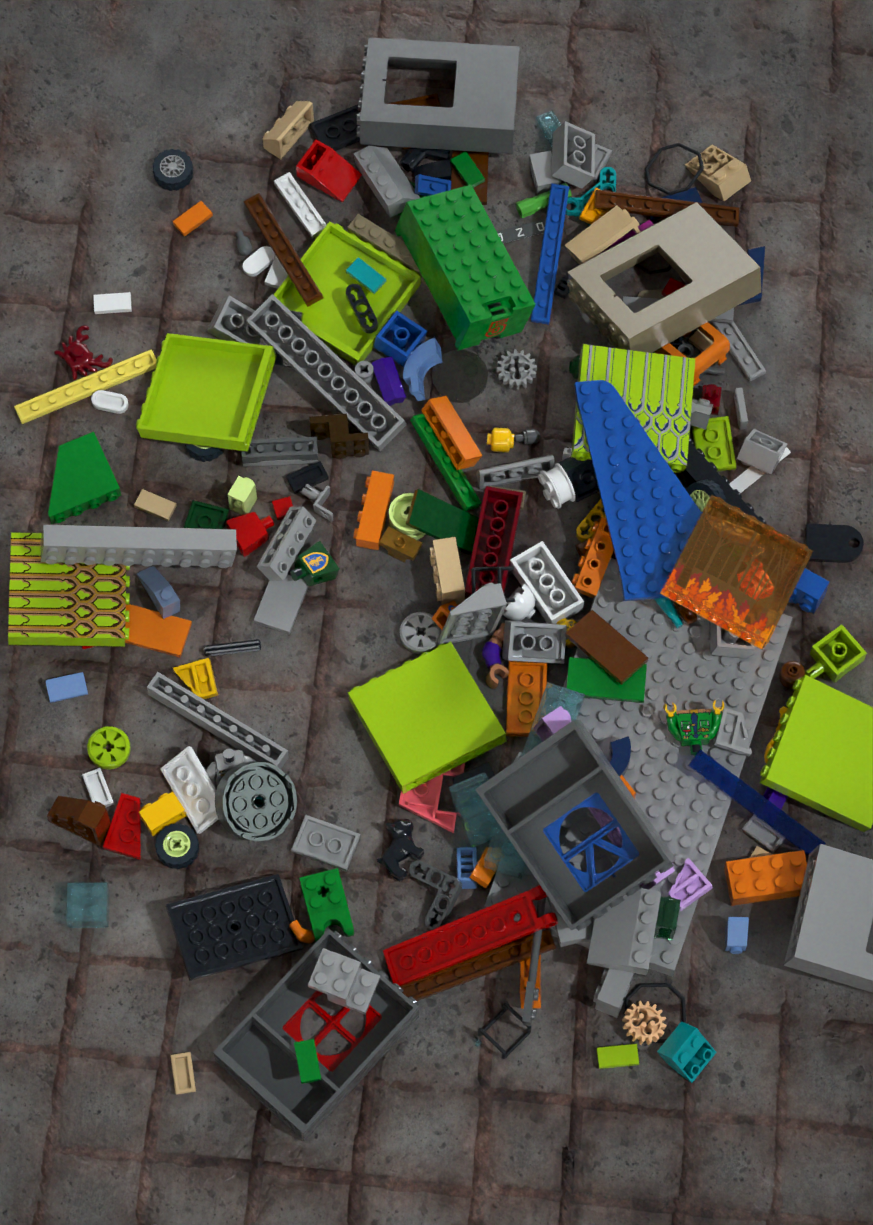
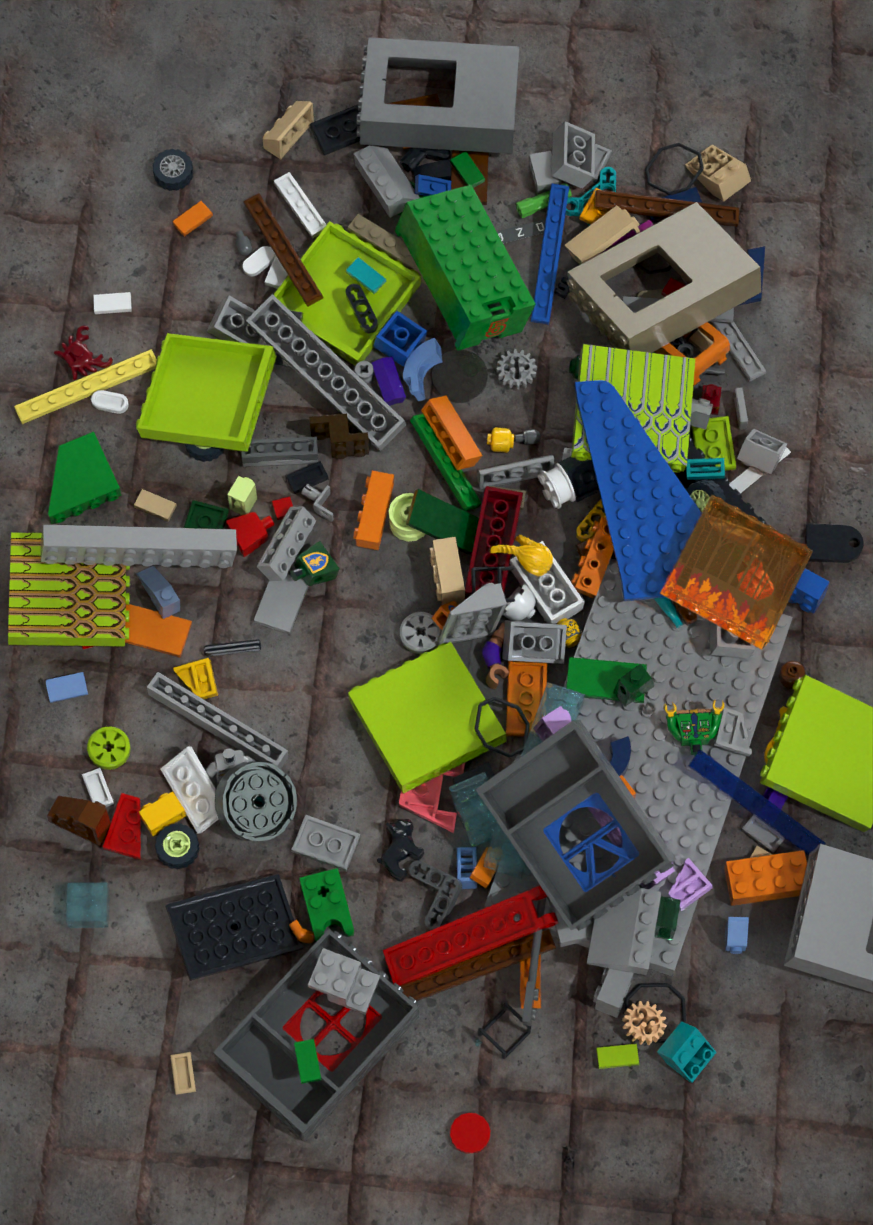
red slope [296,139,362,203] -> none
pearl gold brick [379,526,422,563] -> none
clear light blue slope [536,111,561,147] -> none
reddish brown tile [565,610,648,685] -> none
lime brick [805,624,867,683] -> none
none -> red tile [450,1113,491,1154]
none -> black piece [474,697,530,757]
none -> yellow hair [489,534,553,576]
none -> dark green torso [613,664,655,707]
none -> teal tile [686,458,725,480]

